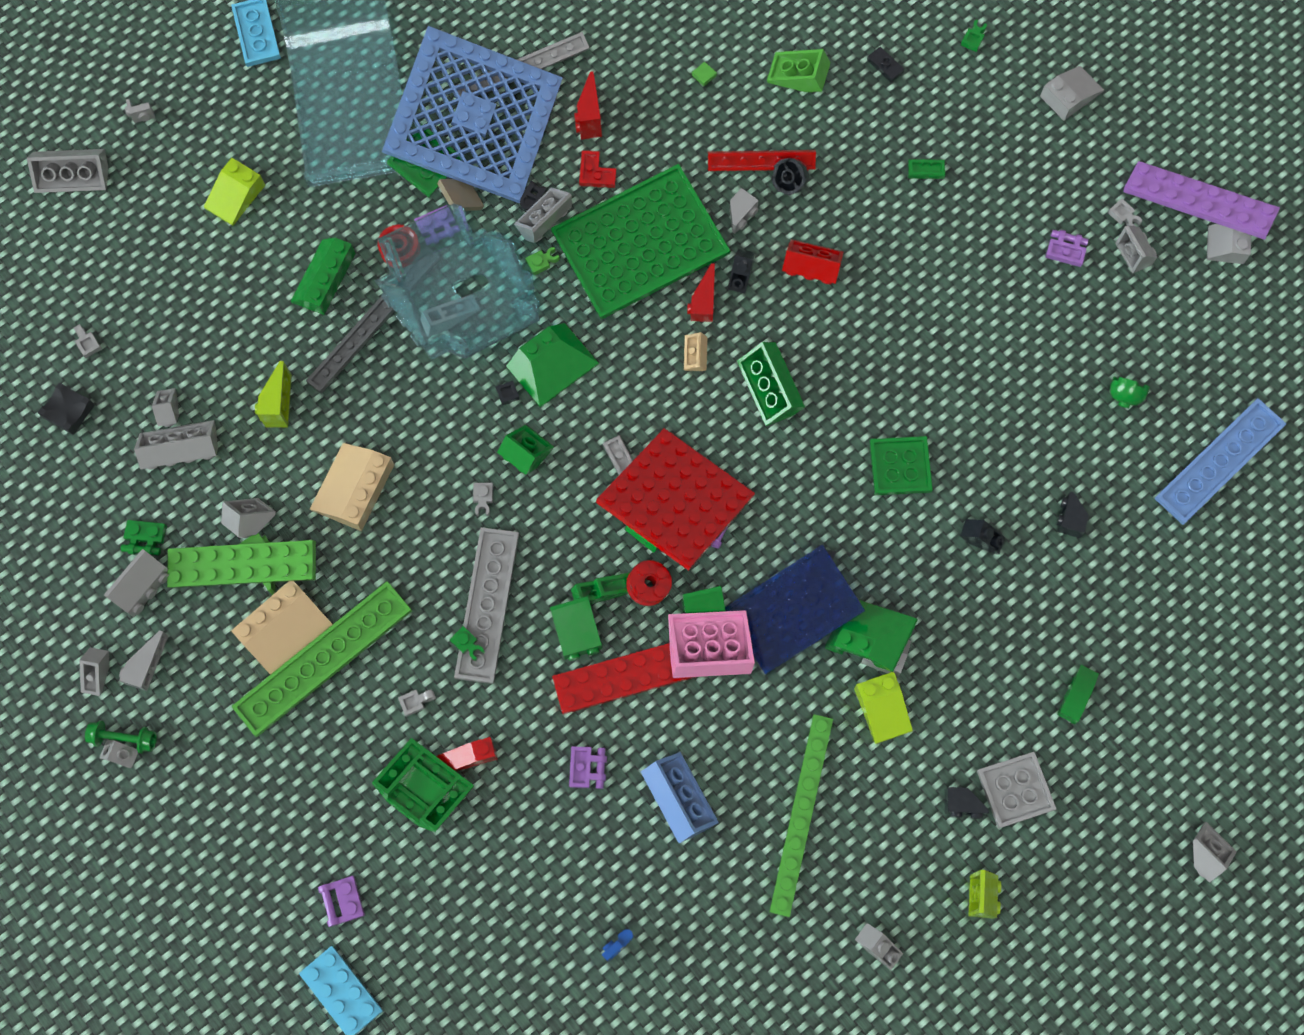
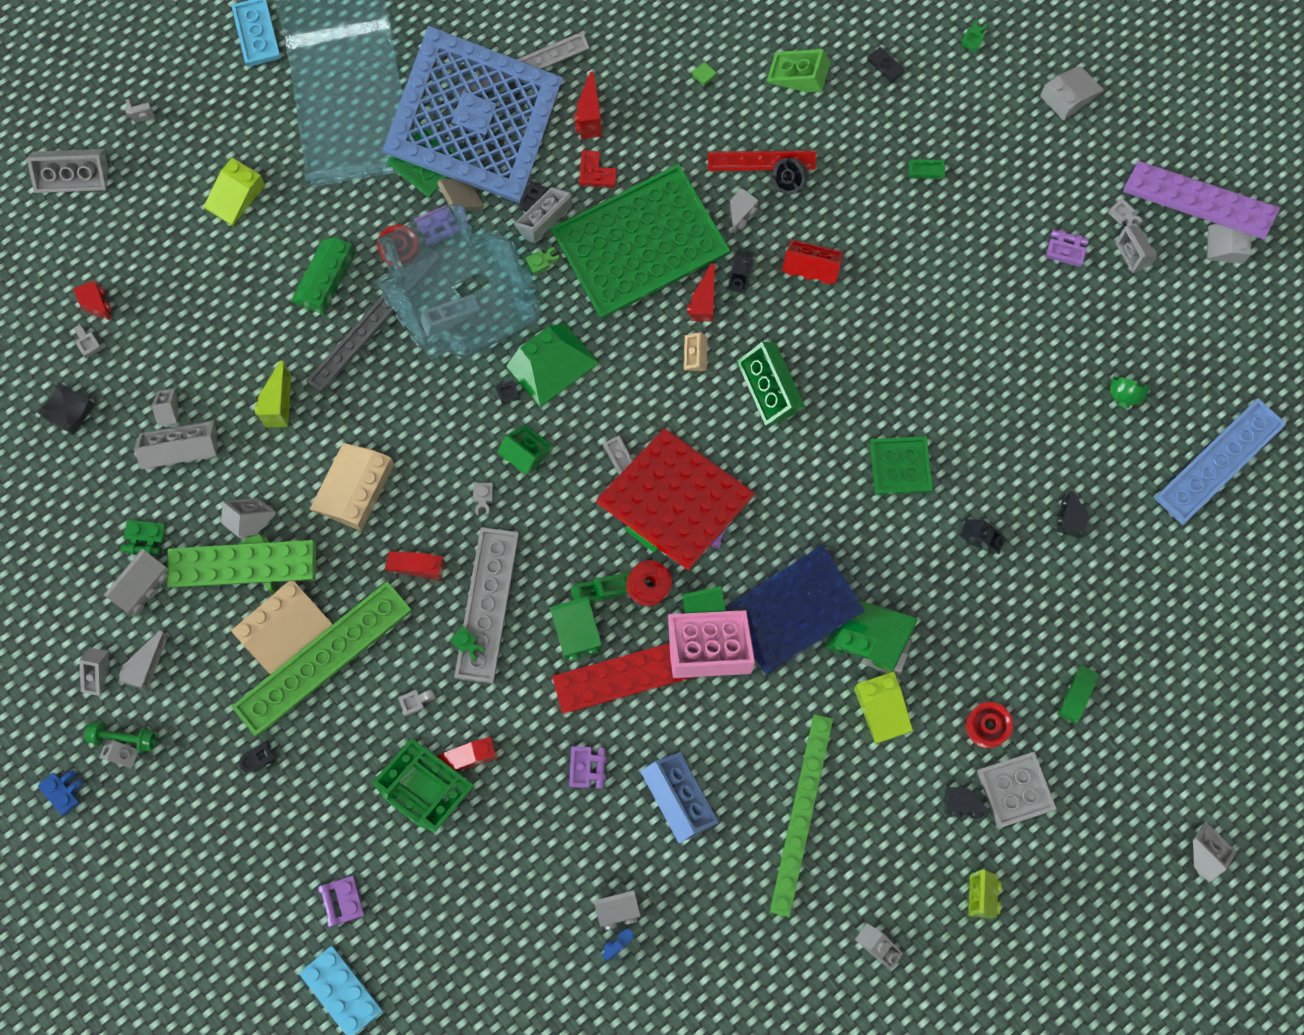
none -> blue hinge [38,770,84,816]
none -> red slope [73,281,112,320]
none -> black plate [239,741,278,773]
none -> red slope [385,551,445,581]
none -> light grey slope [594,890,641,930]
none -> red wheel [966,702,1013,748]

